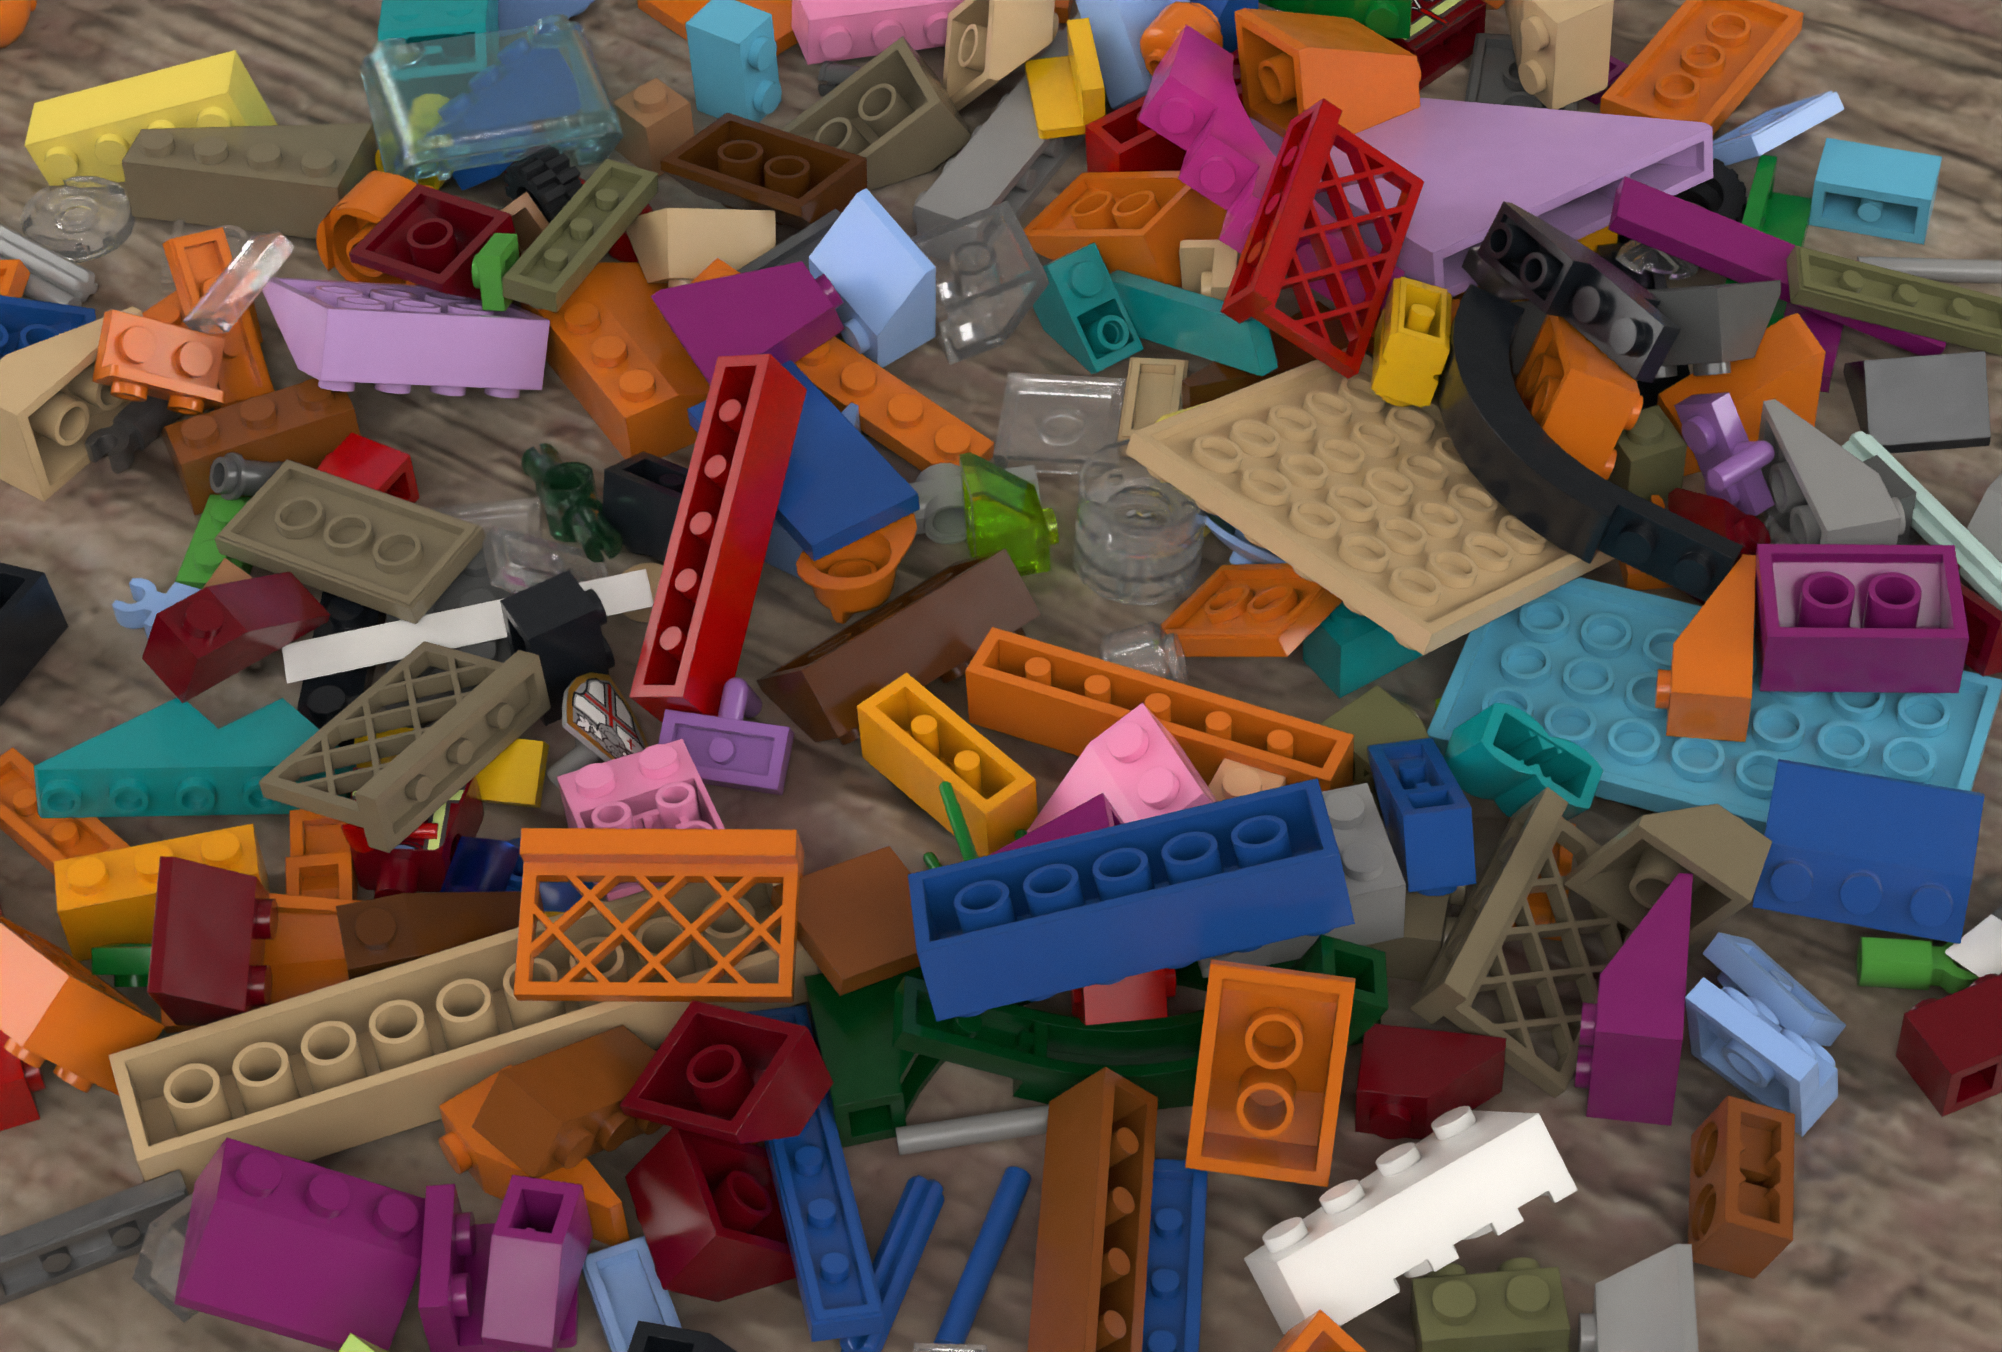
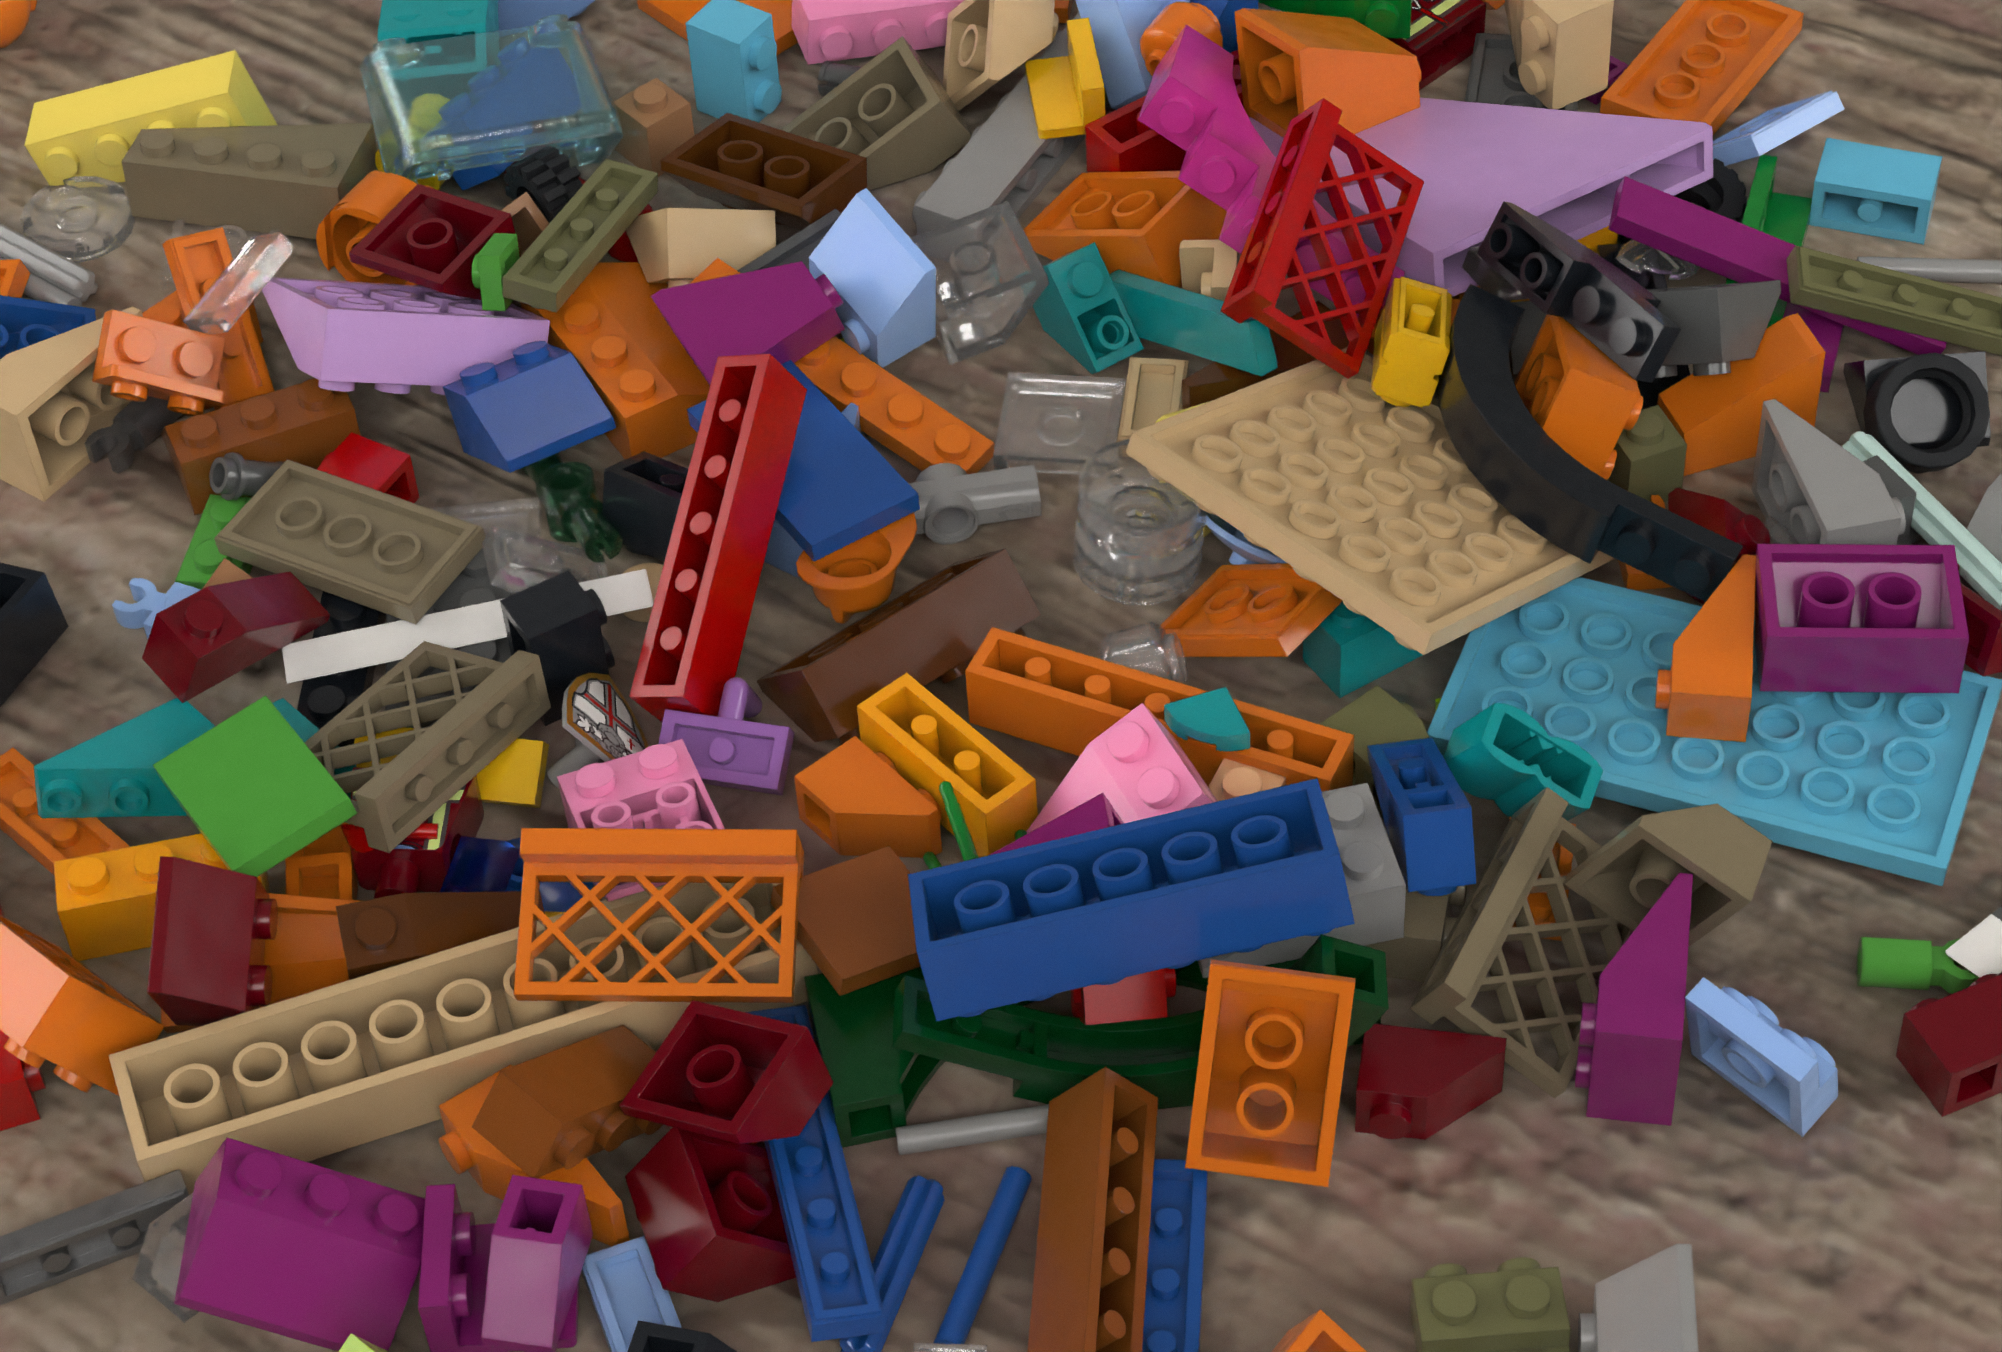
green plate [91,943,152,987] -> none
clear neon green slope [959,452,1059,577] -> none
white wedge [1244,1106,1578,1335] -> none
medium lavender plate [1674,392,1775,516] -> none
dark orange brick [1688,1095,1795,1279] -> none
light blue plate [1703,932,1846,1047] -> none
blue slope [1752,759,1985,944] -> none
none -> bright green tile [153,695,357,877]
none -> blue slope [443,341,616,473]
none -> orange slope [794,736,942,858]
none -> teal tile [1164,687,1250,752]
none -> black tyre [1863,353,1990,474]

